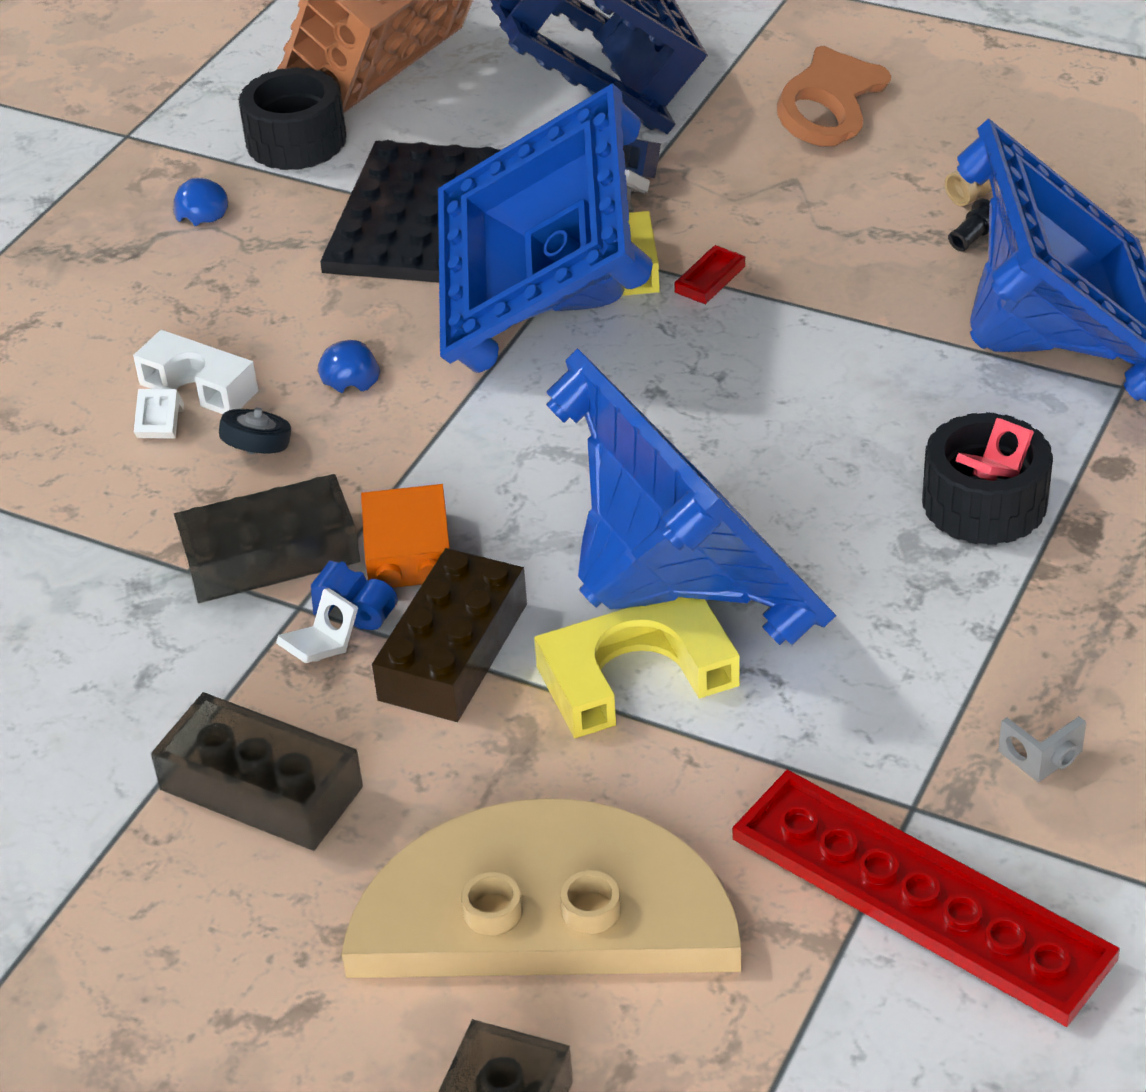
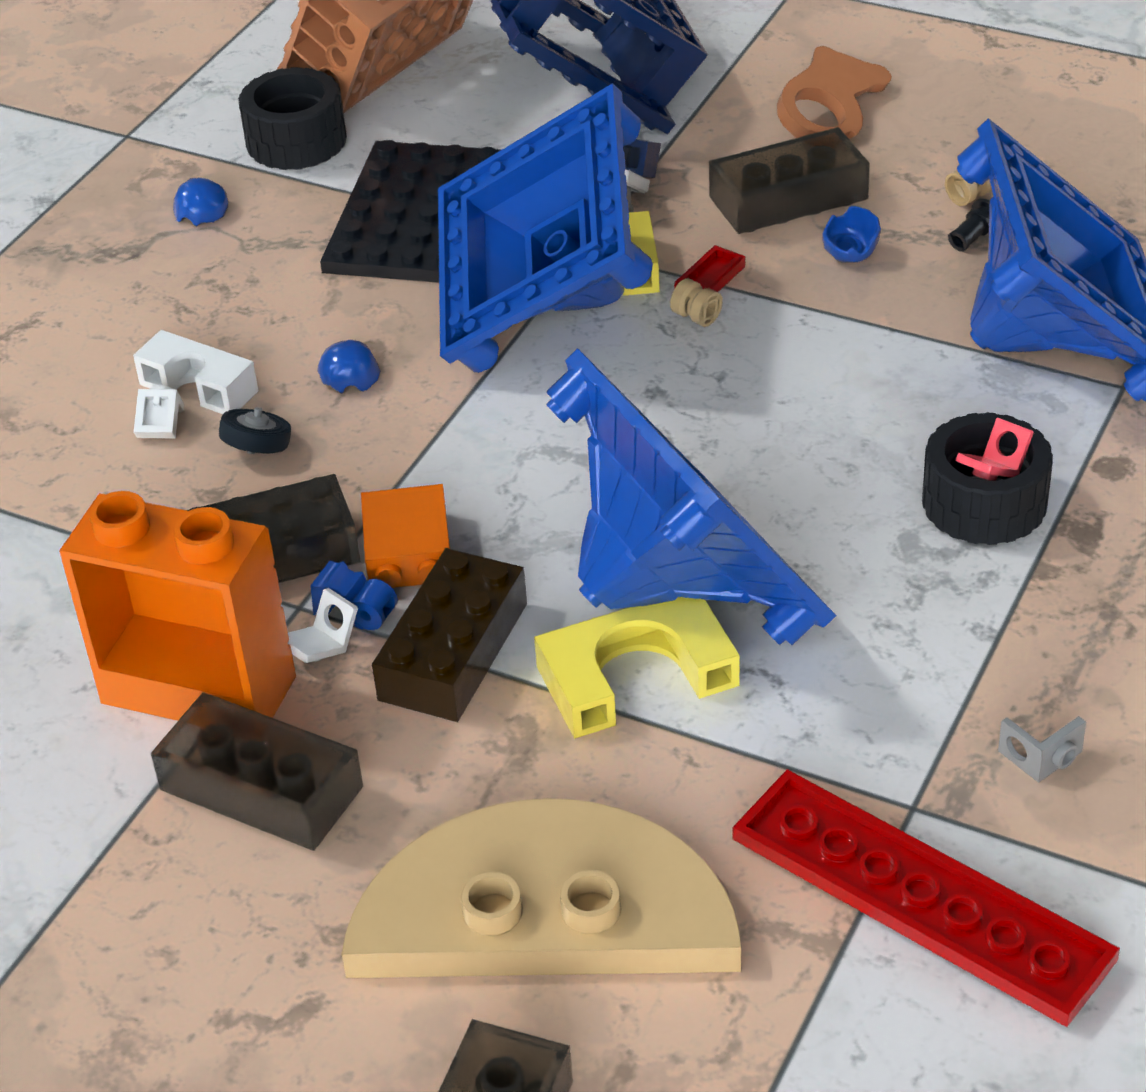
none -> orange brick [59,491,296,739]
none -> tan wheel [670,278,723,327]
none -> clear smoke brick [709,127,870,234]
none -> blue hair [822,206,881,263]

